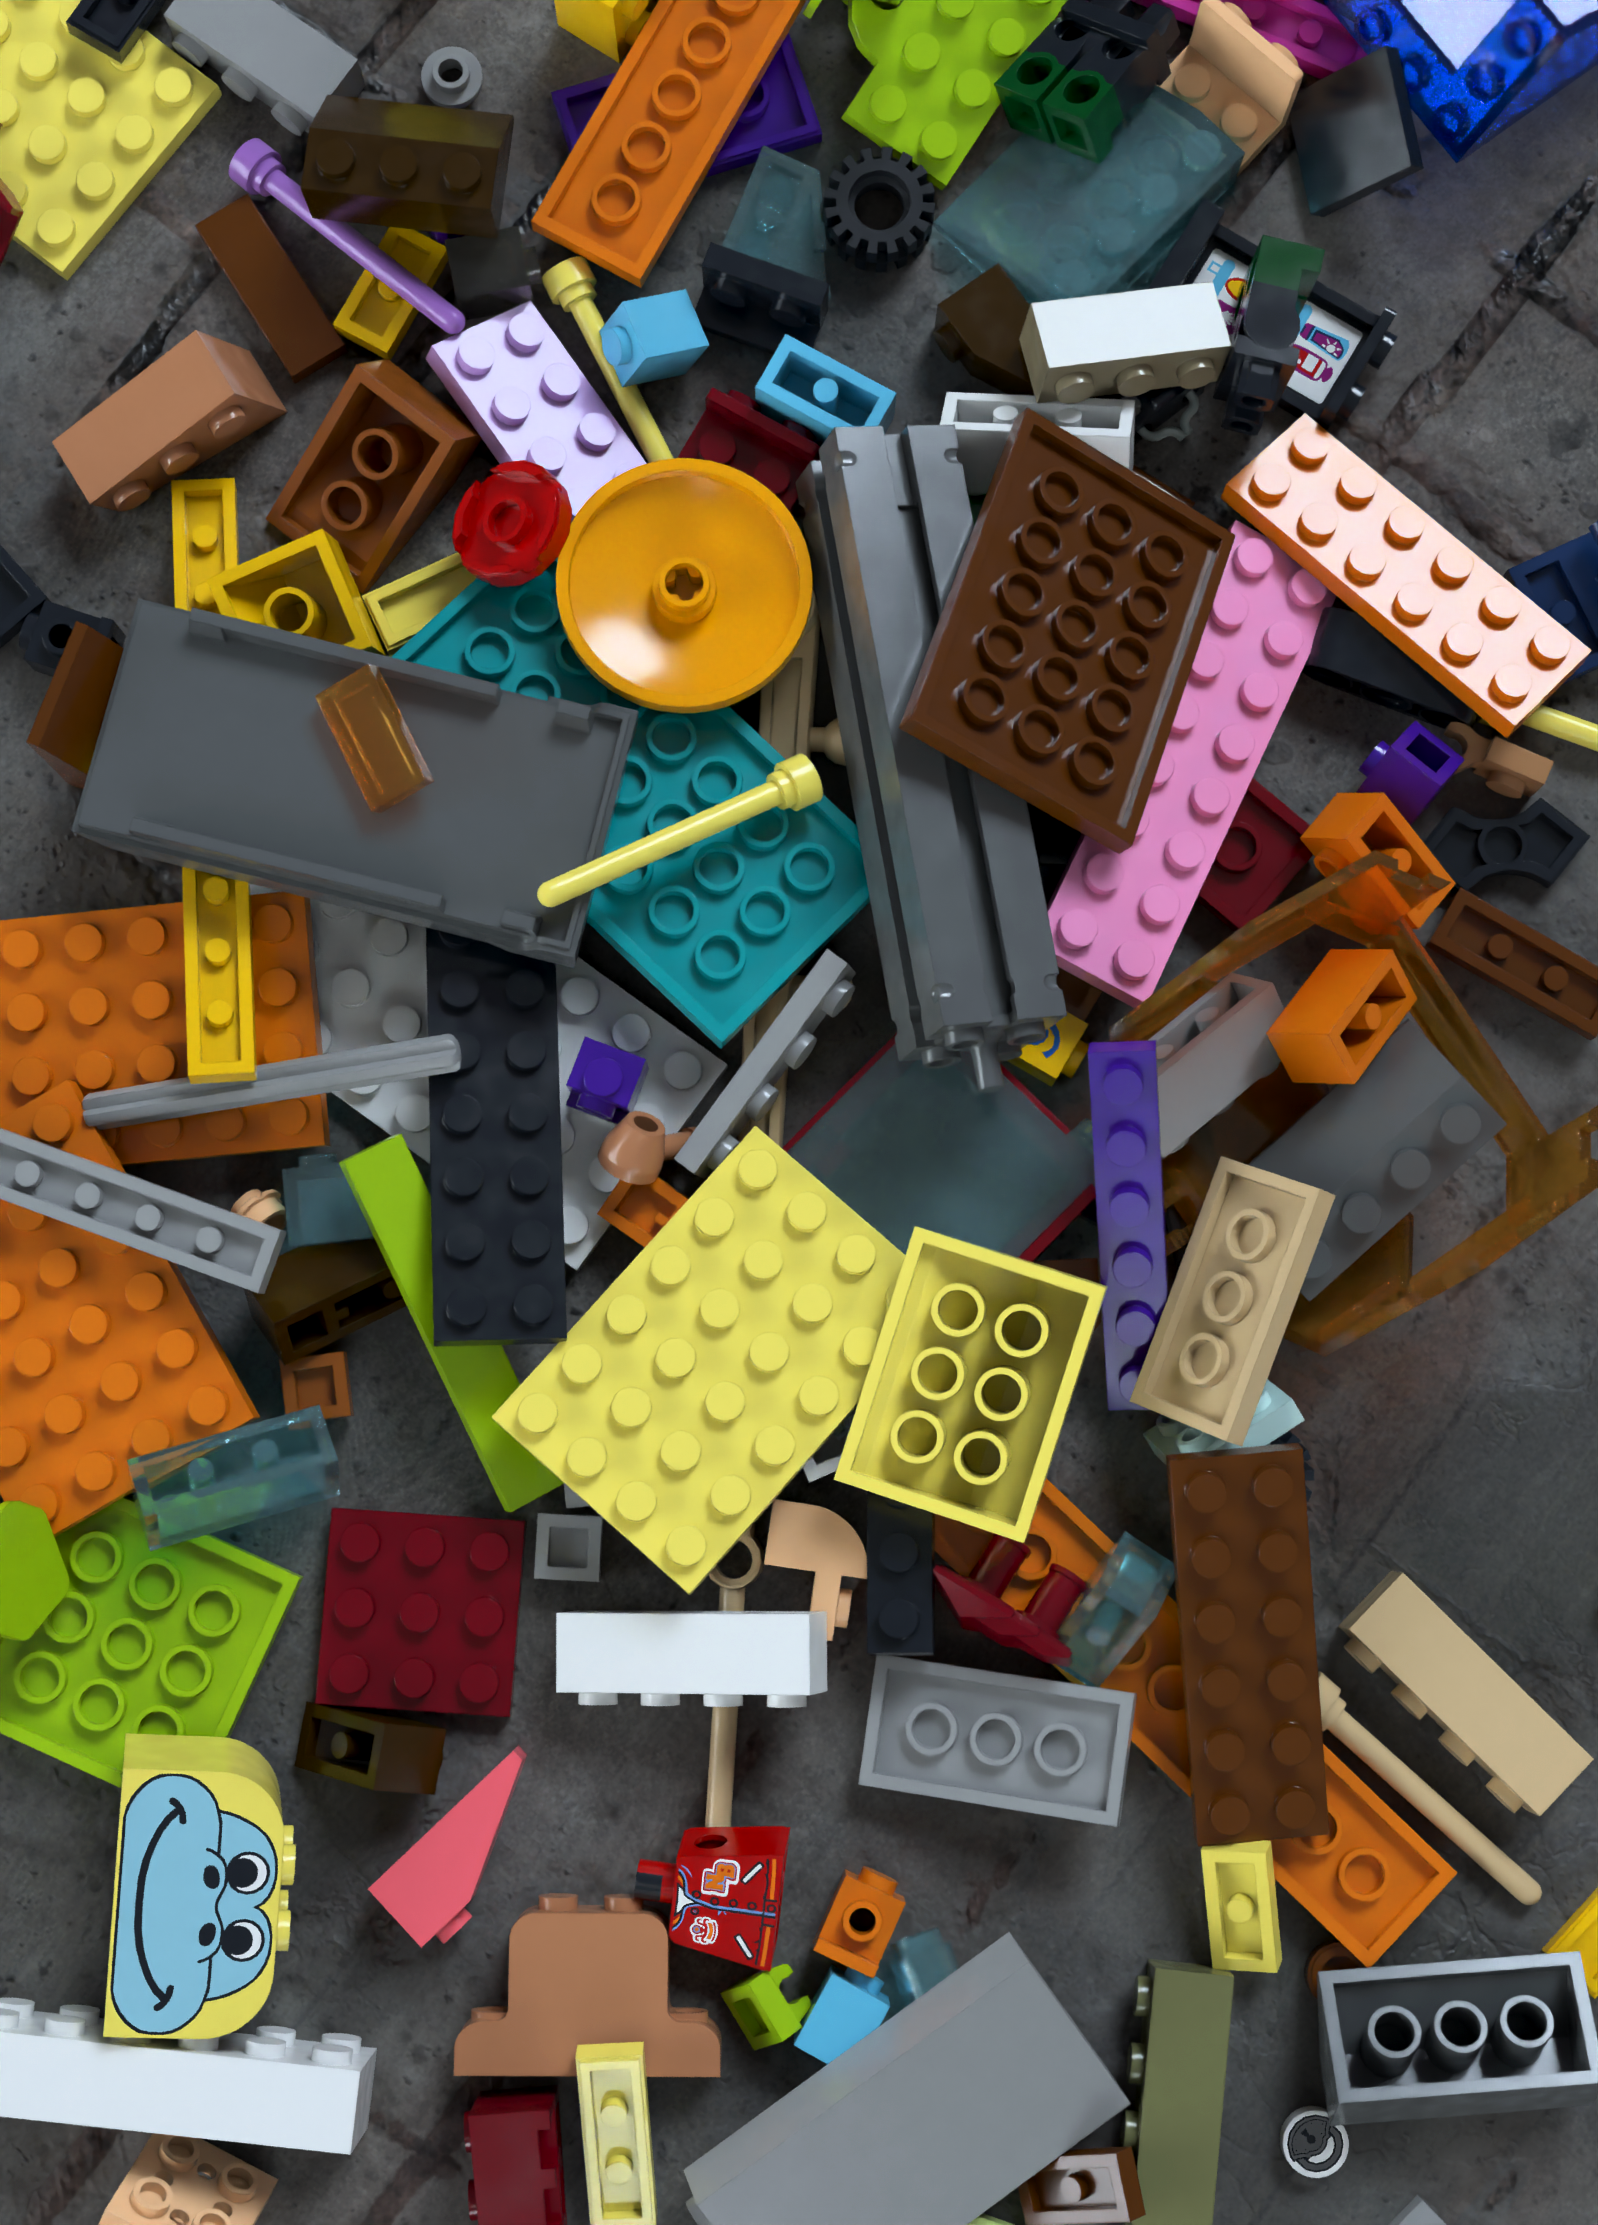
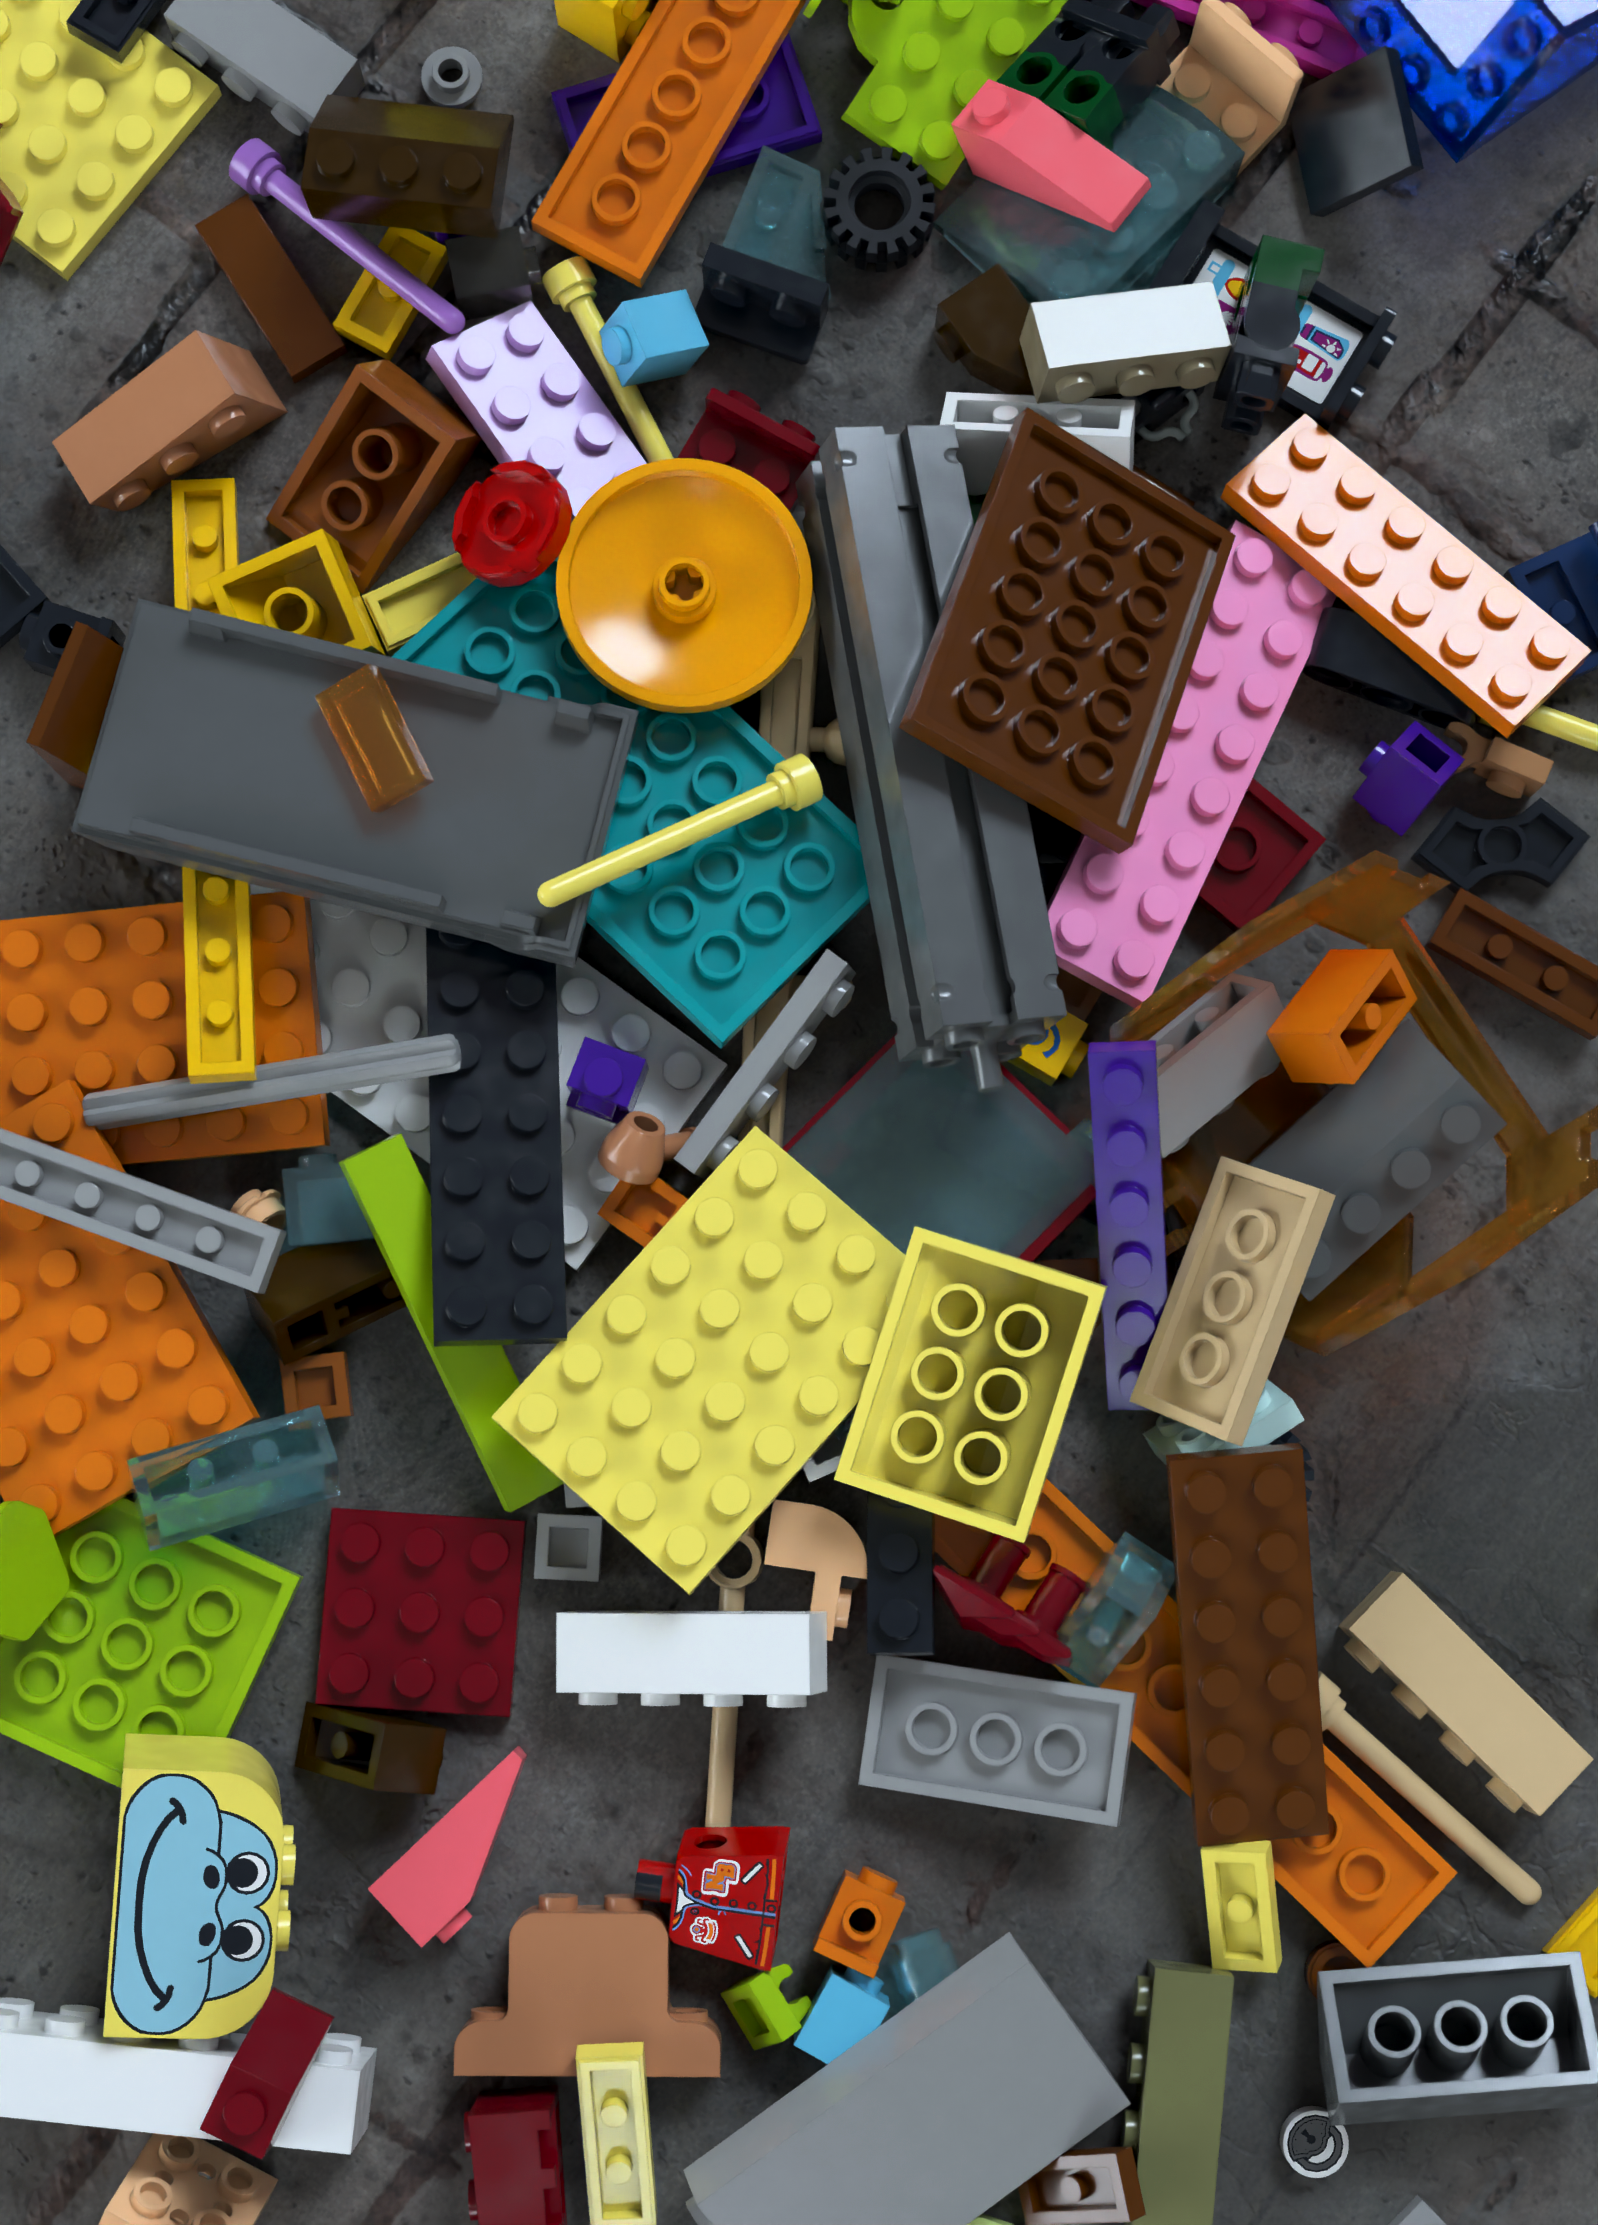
medium azure brick [755,334,897,447] -> none
orange brick [1300,792,1456,930] -> none
none -> dark red slope [200,1987,335,2160]
none -> coral slope [951,79,1152,233]

